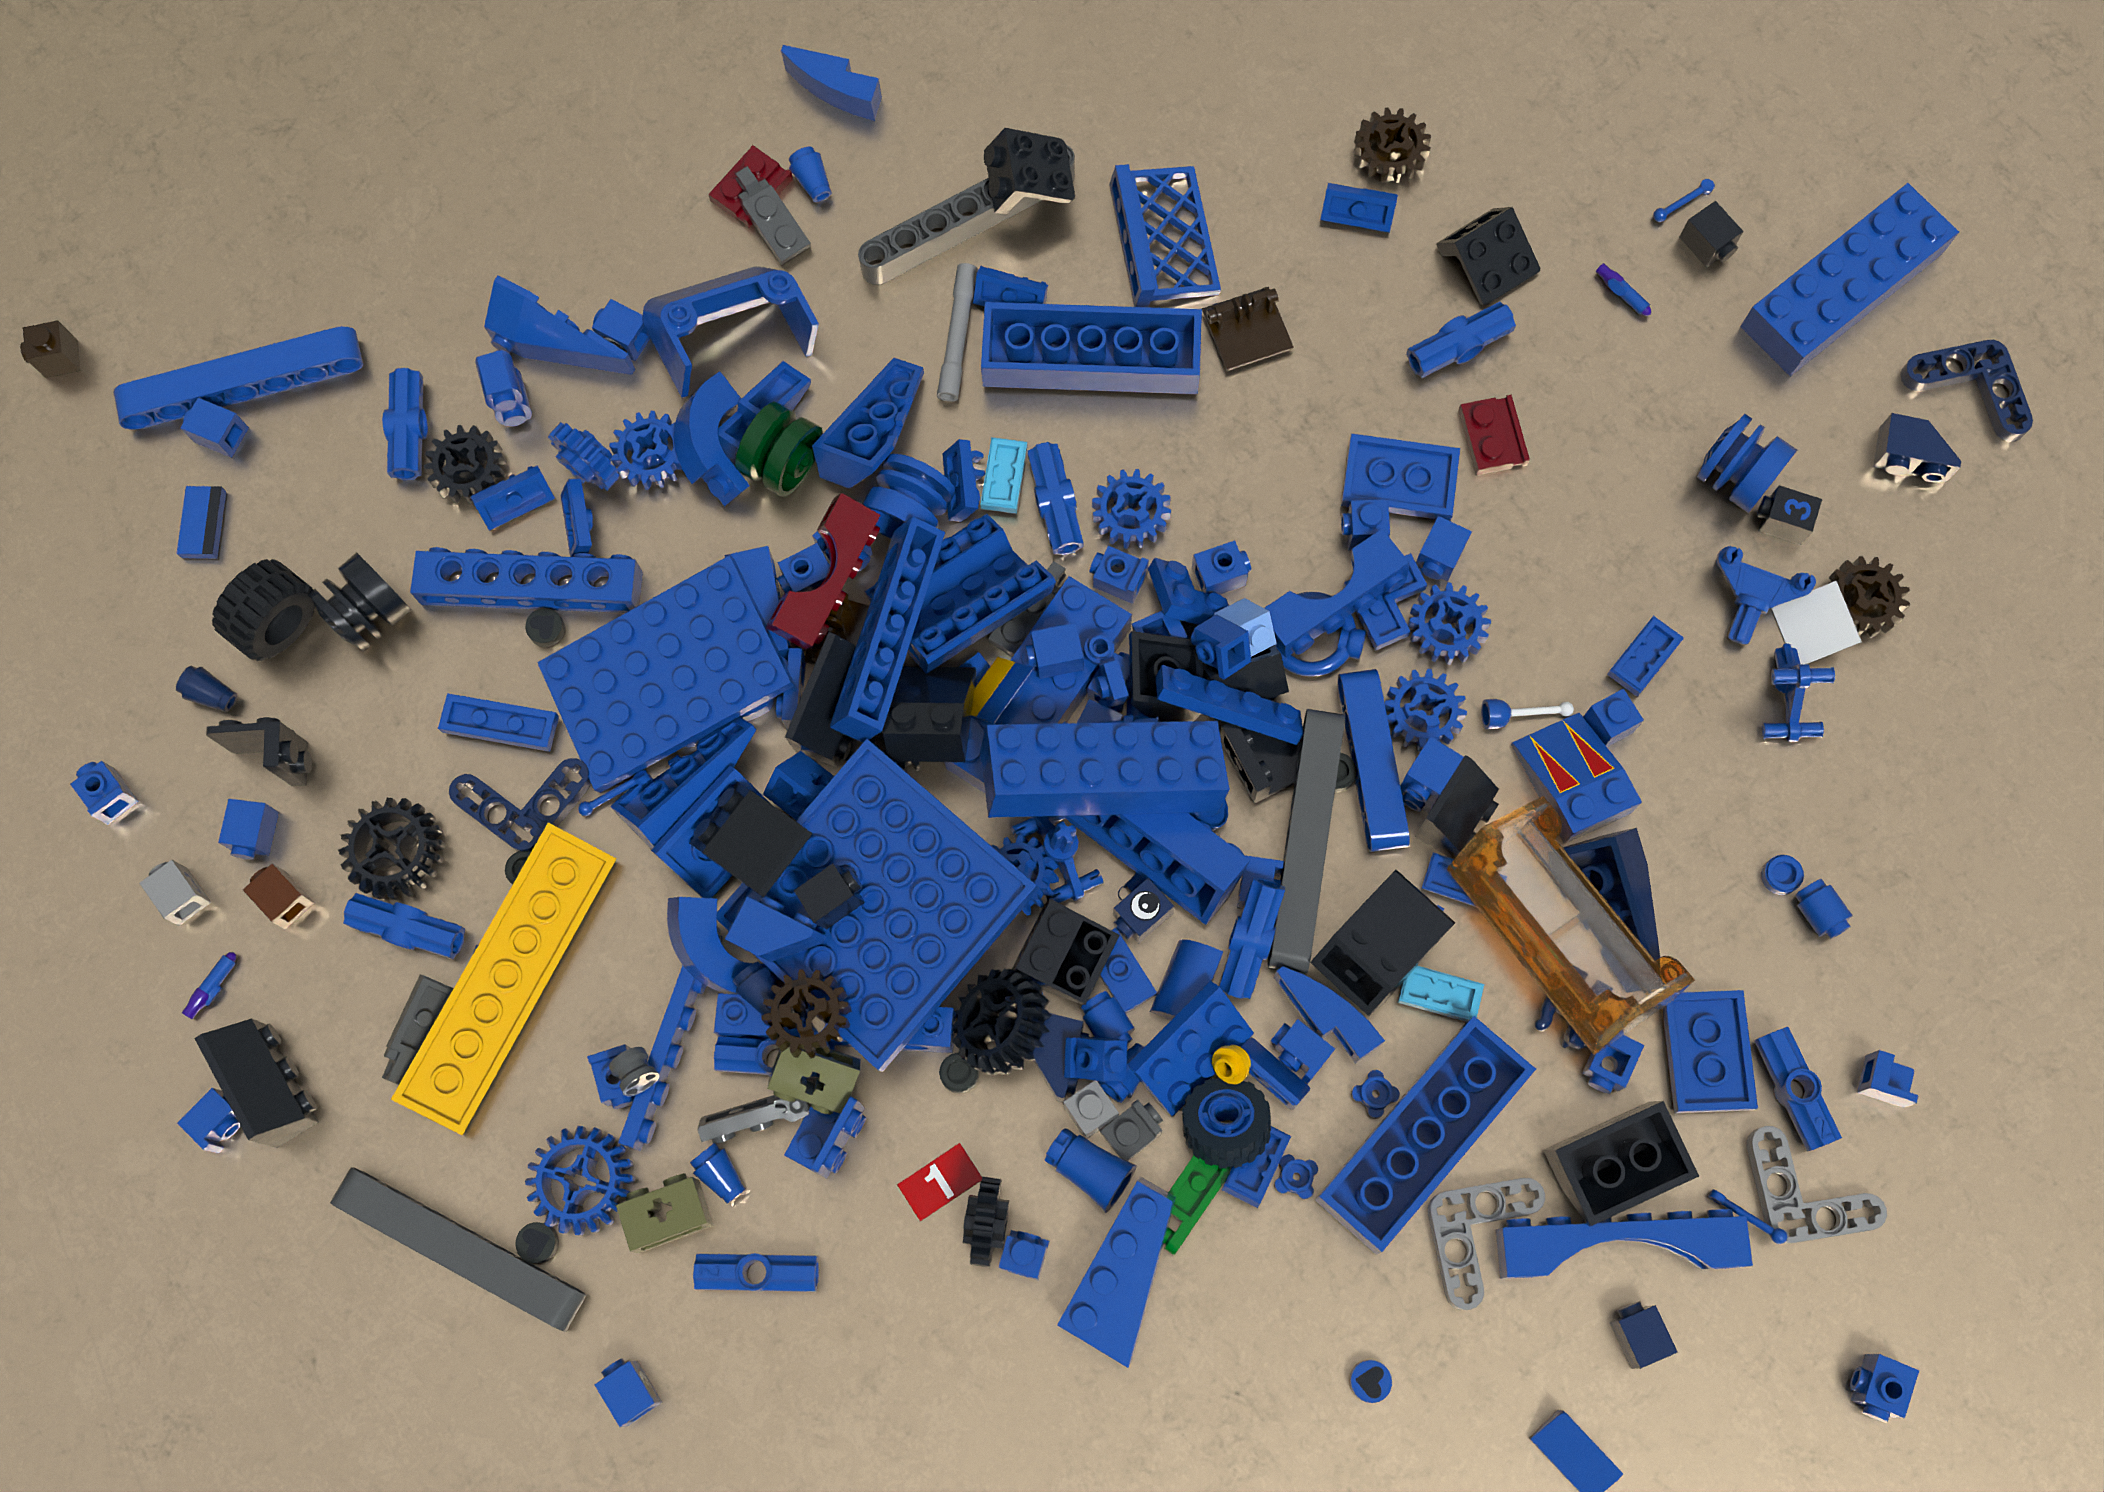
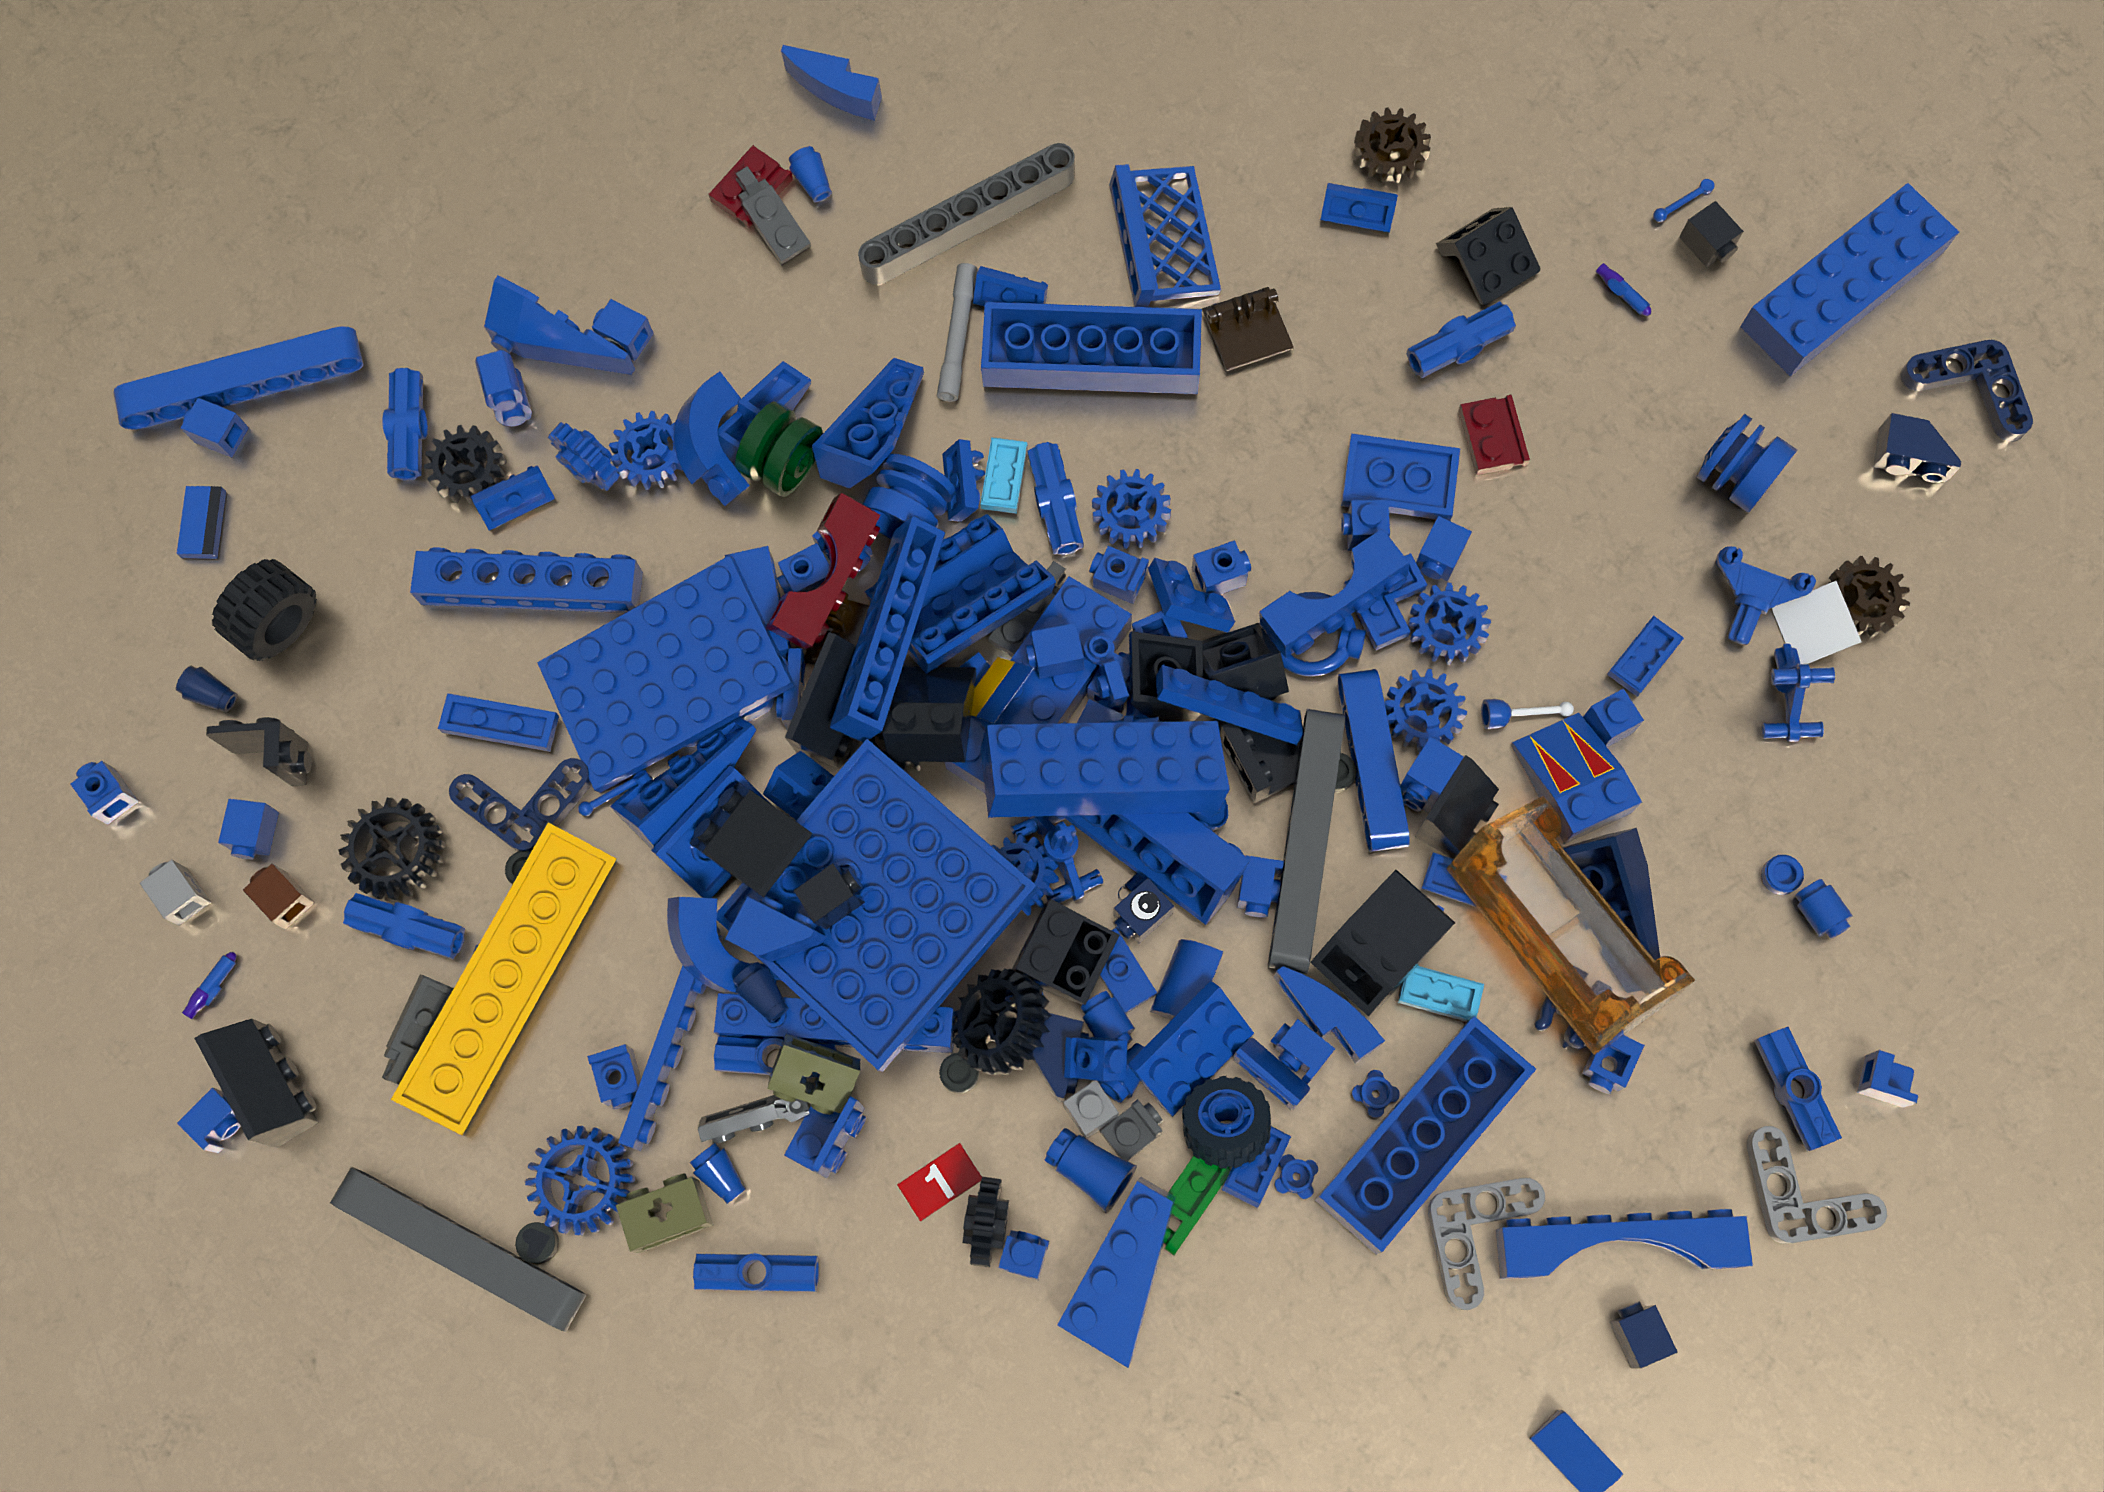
dark brown brick [20,320,81,378] -> none
black wheel [308,552,412,652] -> none
pearl dark grey tile [525,608,565,647] -> none
blue plate [560,479,593,557] -> none
blue brick [594,1358,663,1427] -> none
dark grey wheel [609,1047,659,1096] -> none
blue windscreen [642,266,819,398] -> none
dark brown gear [762,969,852,1059] -> none
black bracket [984,128,1075,215] -> none
blue brick [1191,614,1252,679] -> none
yellow plate [1212,1045,1251,1084] -> none
light blue brick [1214,598,1277,657] -> none
blue piece [1219,877,1285,999] -> none
blue tile [1349,1360,1392,1403] -> none
black slope [1543,1101,1699,1226] -> none
blue plate [1661,990,1758,1113] -> none
blue hinge [1708,1189,1788,1244] -> none
black brick [1757,485,1822,545] -> none
blue brick [1850,1354,1919,1423] -> none

